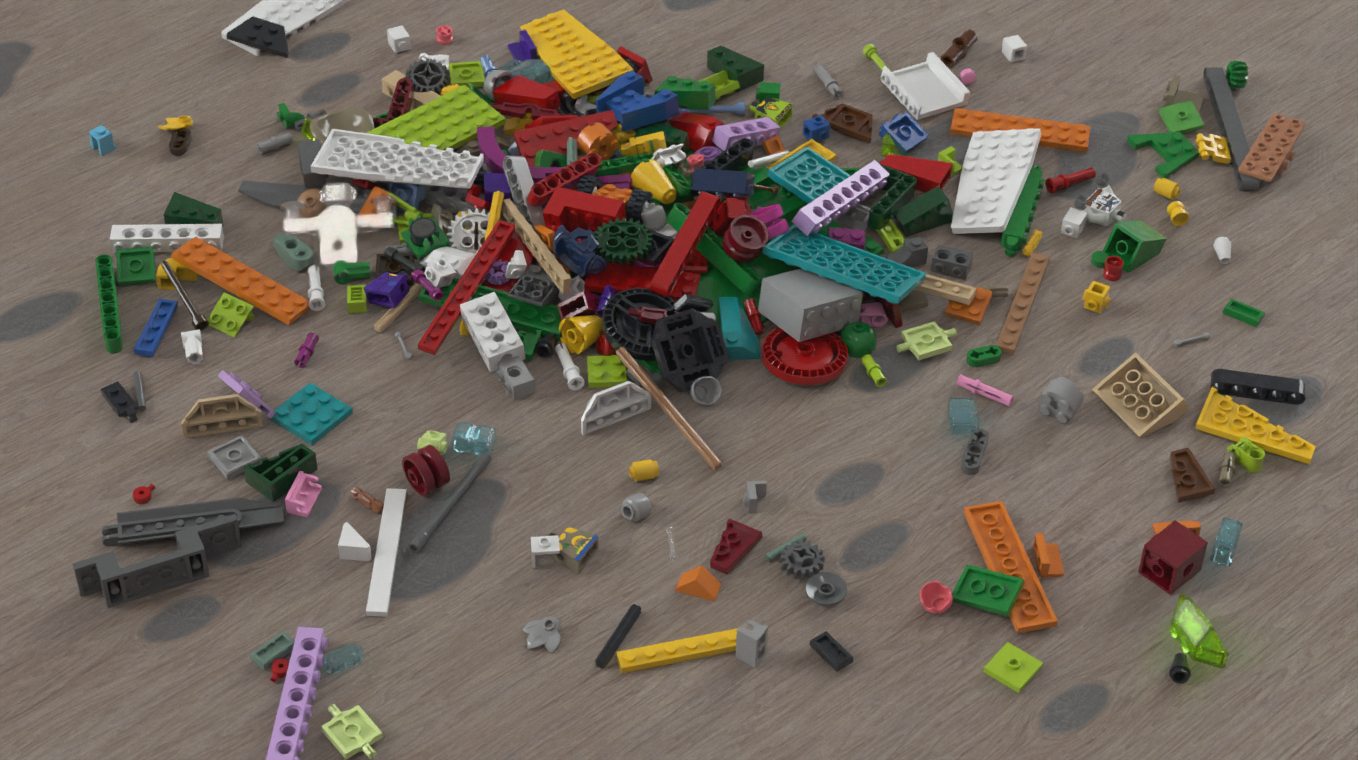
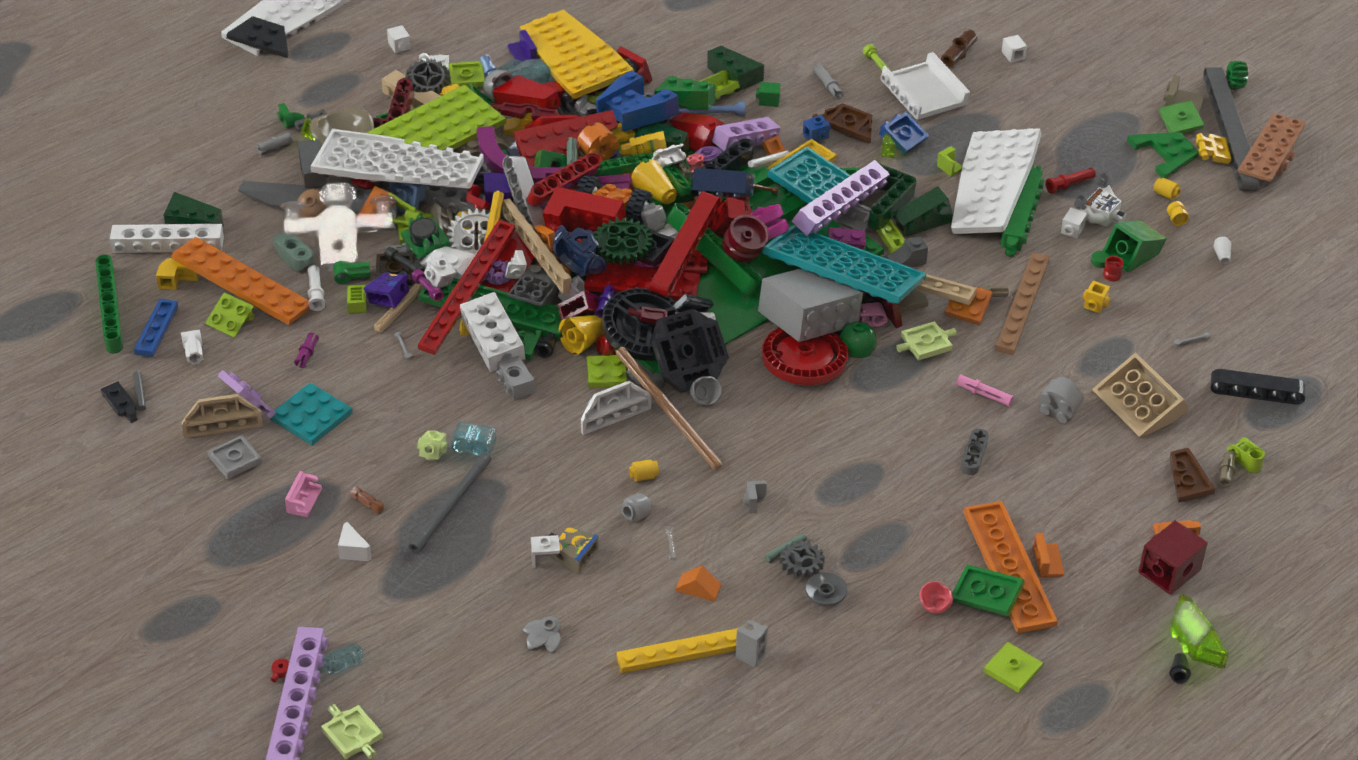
dark grey bracket [72,514,242,608] -> none
medium azure window [89,125,118,156] -> none
dark grey hinge [102,497,284,546] -> none
green hinge [116,247,156,286] -> none
red piece [132,484,155,504] -> none
yellow plate [158,115,193,130] -> none
dark brown piece [161,260,209,331] -> none
dark brown plate [169,128,191,156] -> none
dark green wedge [244,444,318,502] -> none
sand green plate [250,631,295,671] -> none
white tile [366,488,407,617] -> none
dark red wheel [402,445,450,496] -> none
coral wheel [436,25,453,45] -> none
white pin [555,343,585,391] -> none
black axle [595,604,641,669] -> none
dark red wing [710,519,763,574] -> none
teal wedge [719,297,760,360] -> none
red axle [744,299,764,335] -> none
lime torso [750,97,793,130] -> none
black plate [810,631,854,672] -> none
lime pin [861,354,887,387] -> none
red slope [879,154,953,193] -> none
dark grey brick [931,244,973,280] -> none
clear light blue brick [948,397,979,435] -> none
orange plate [950,108,1090,152] -> none
bright pink tile [959,68,976,85] -> none
green beam [966,345,1002,367] -> none
yellow axle [1022,229,1043,257] -> none
yellow wing [1195,387,1316,465] -> none
clear light blue brick [1210,518,1243,566] -> none
green tile [1222,299,1265,328] -> none

